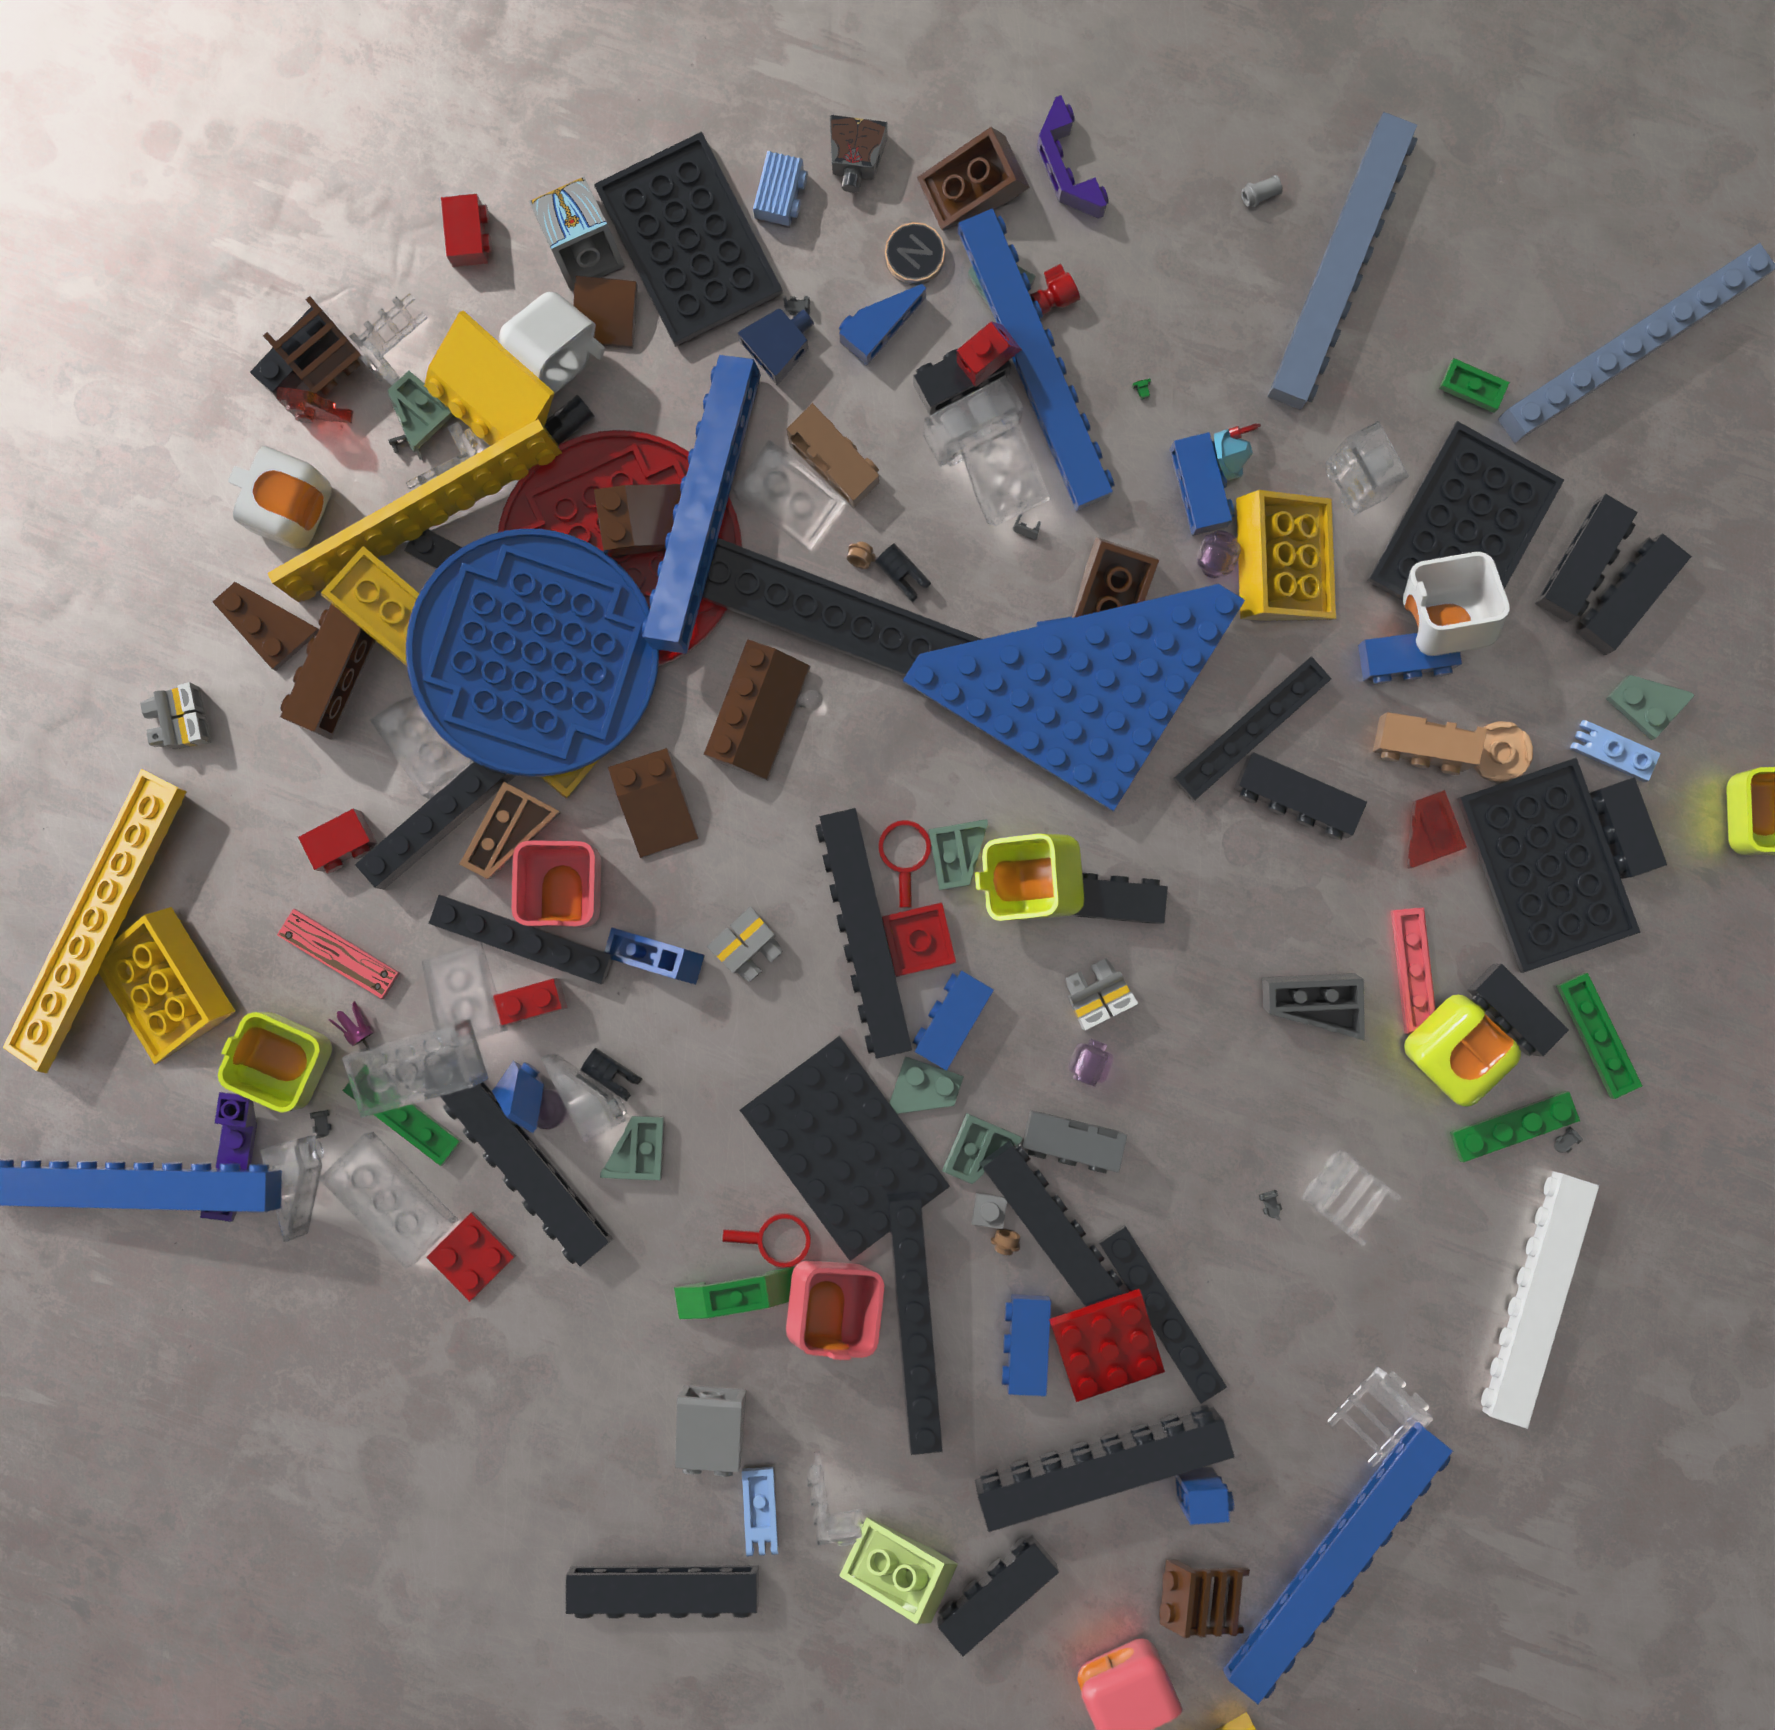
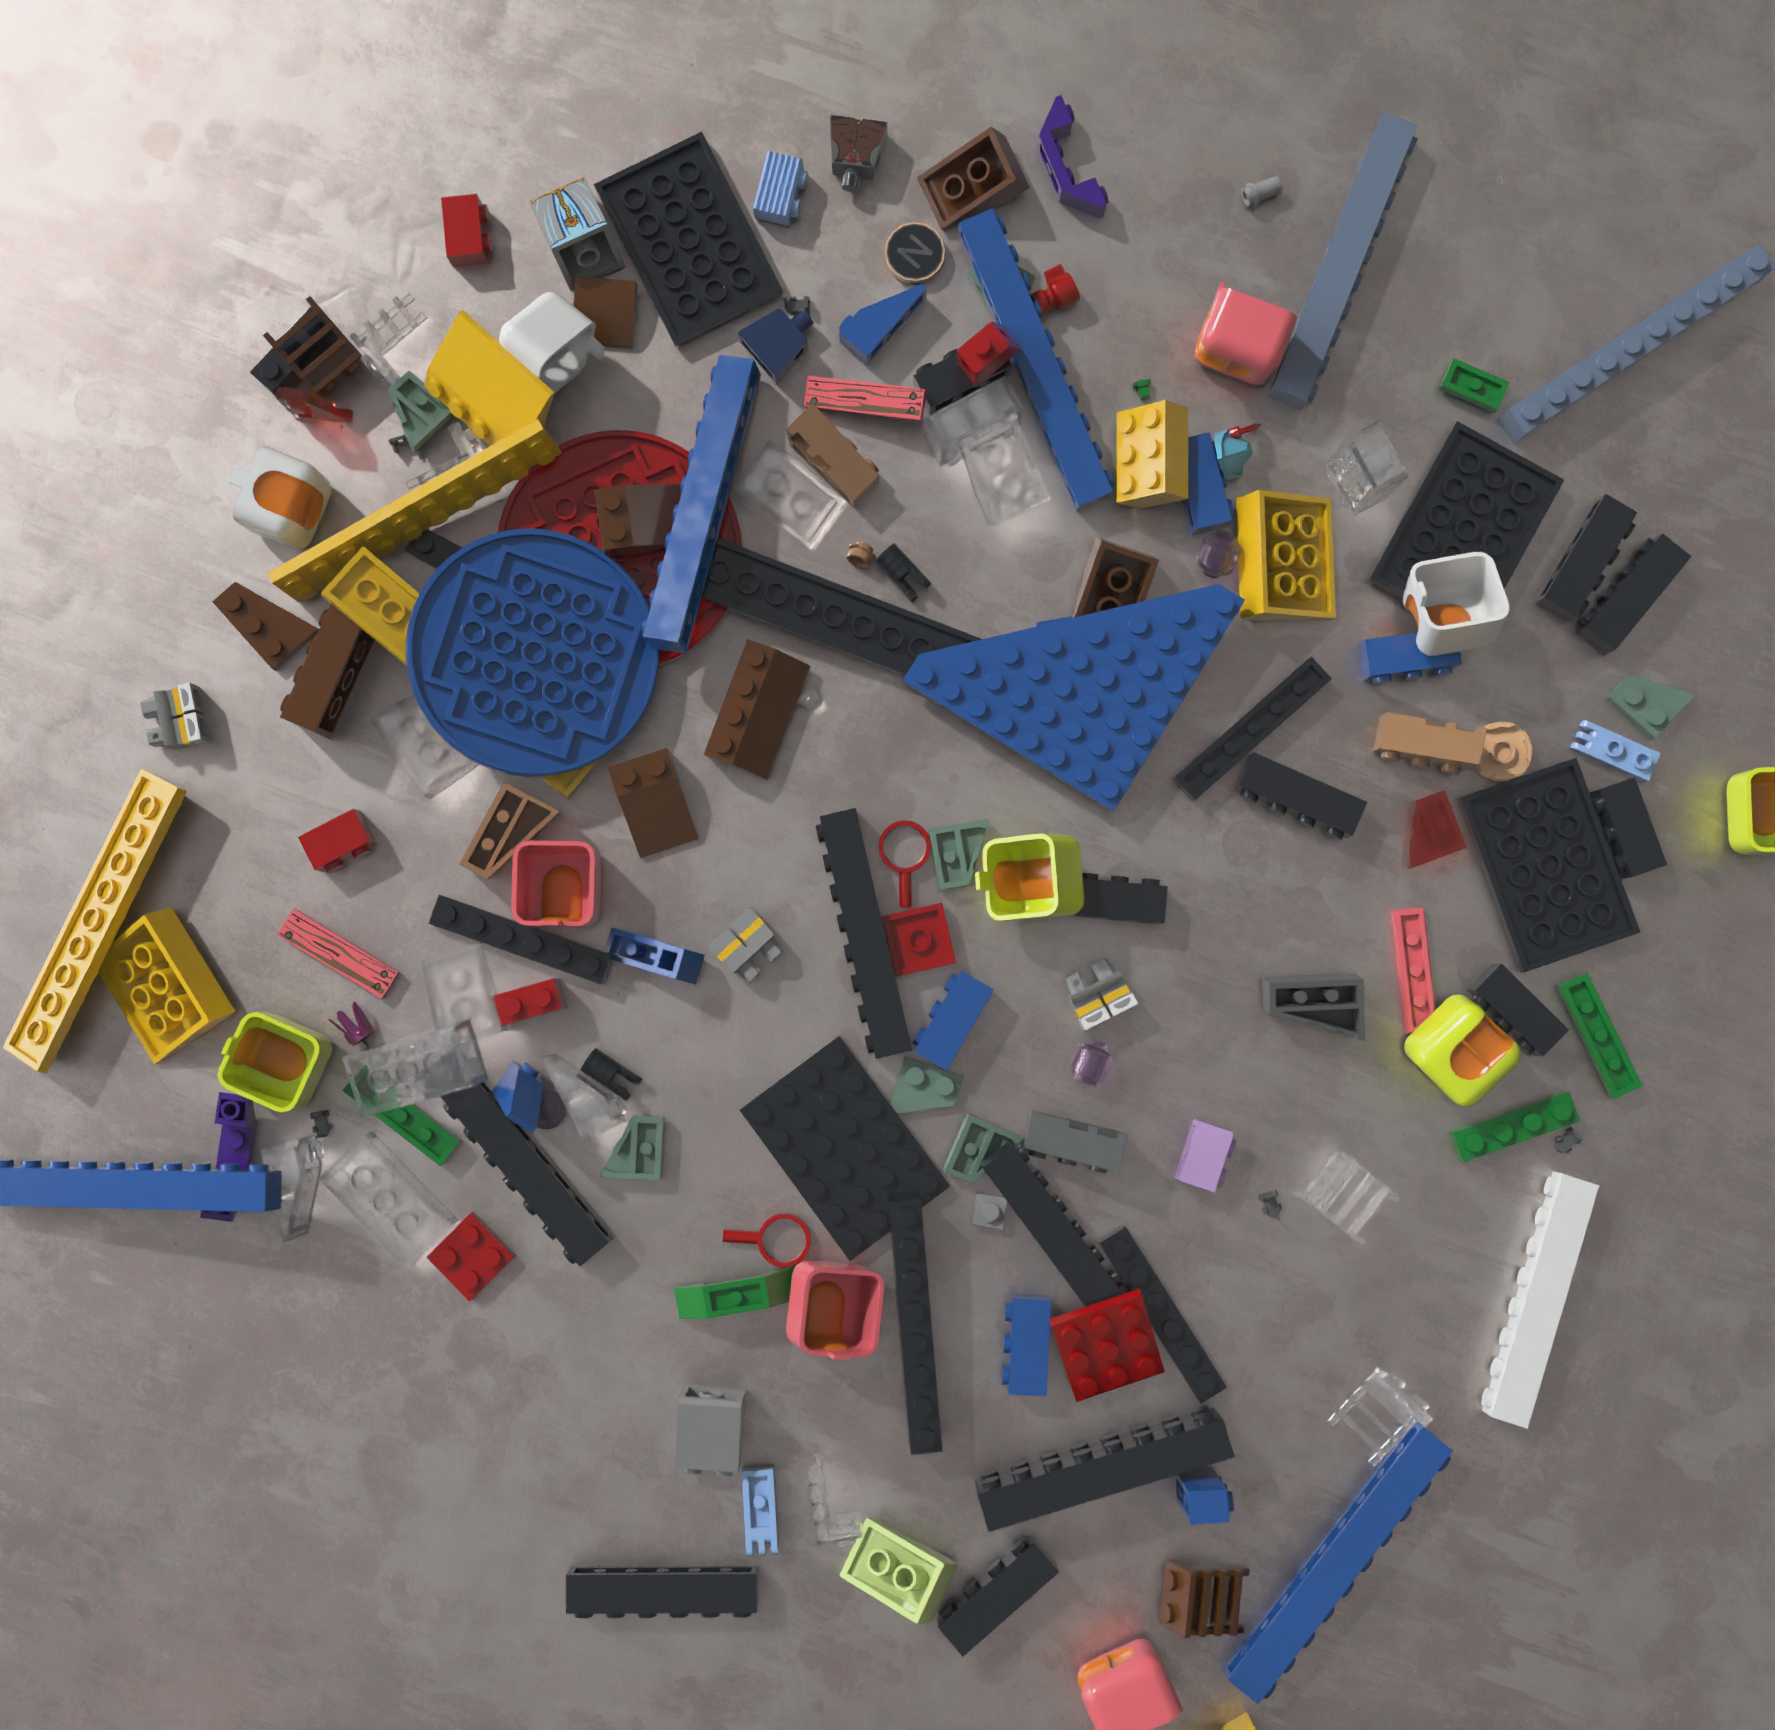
black brick [355,762,515,890] -> none
black hinge [544,394,595,445] -> none
medium nougat plate [991,1229,1021,1255] -> none
dark grey piece [1013,506,1041,540] -> none
none -> coral tile [804,376,927,422]
none -> yellow brick [1117,400,1188,509]
none -> lavender brick [1175,1119,1236,1193]
none -> coral piece [1194,281,1297,385]

